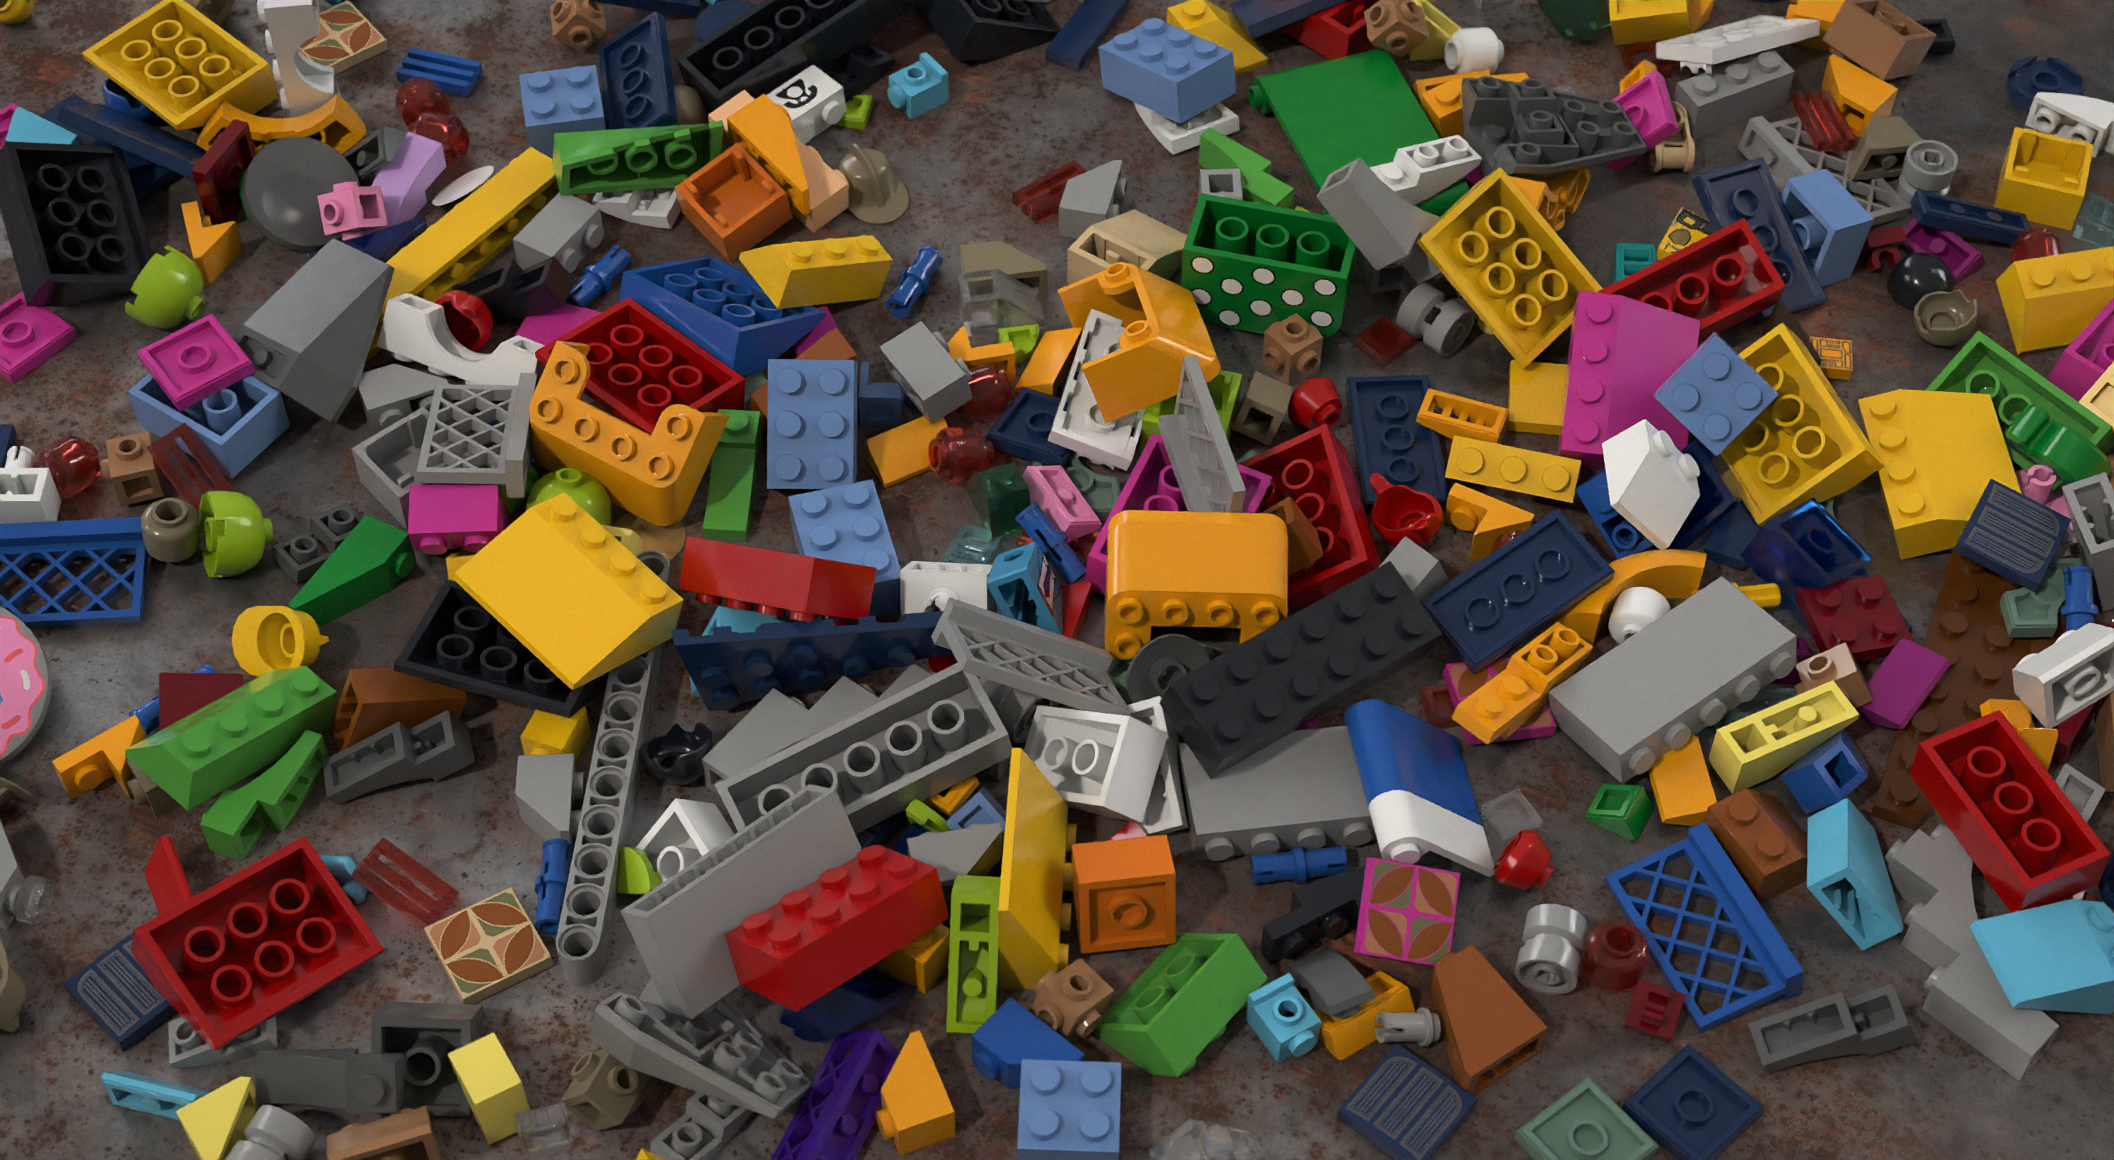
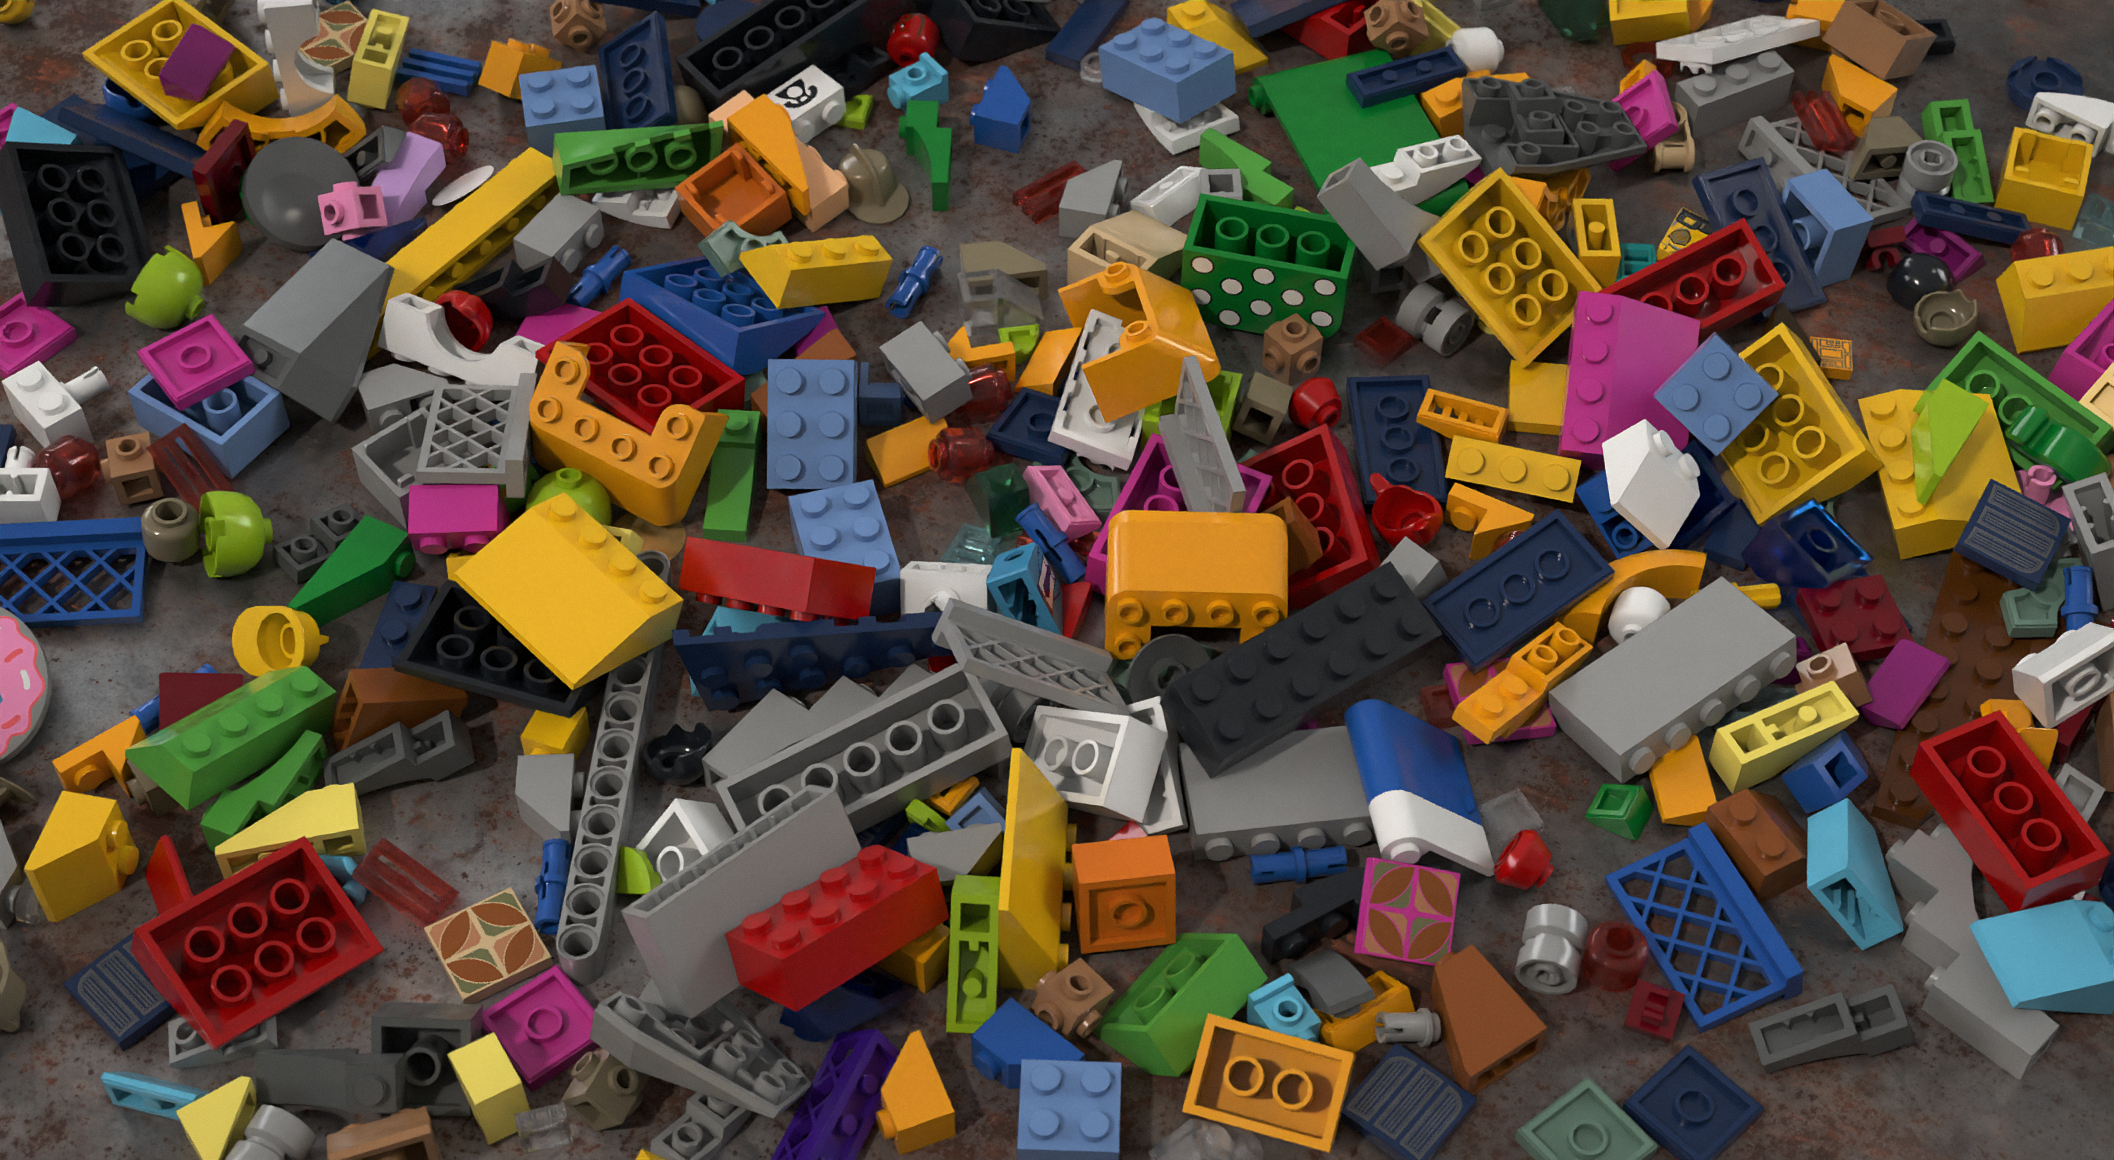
none -> white brick [2,361,110,462]
none -> yellow slope [24,790,139,922]
none -> magenta slope [159,23,235,102]
none -> light yellow slope [215,783,367,880]
none -> light yellow slope [347,9,410,110]
none -> dark blue plate [358,580,438,669]
none -> light orange slope [478,38,562,100]
none -> dark pink tile [483,964,600,1092]
none -> sand green tile [697,220,789,278]
none -> red head [887,13,940,68]
none -> green slope [899,100,953,211]
none -> blue slope [970,65,1031,154]
none -> clear tile [1080,52,1103,88]
none -> white slope [1127,166,1204,226]
none -> light orange brick [1182,1013,1356,1153]
none -> dark blue tile [1345,46,1467,109]
none -> yellow brick [1566,199,1621,289]
none -> lime slope [1911,378,1989,506]
none -> bright green slope [1920,99,1994,206]

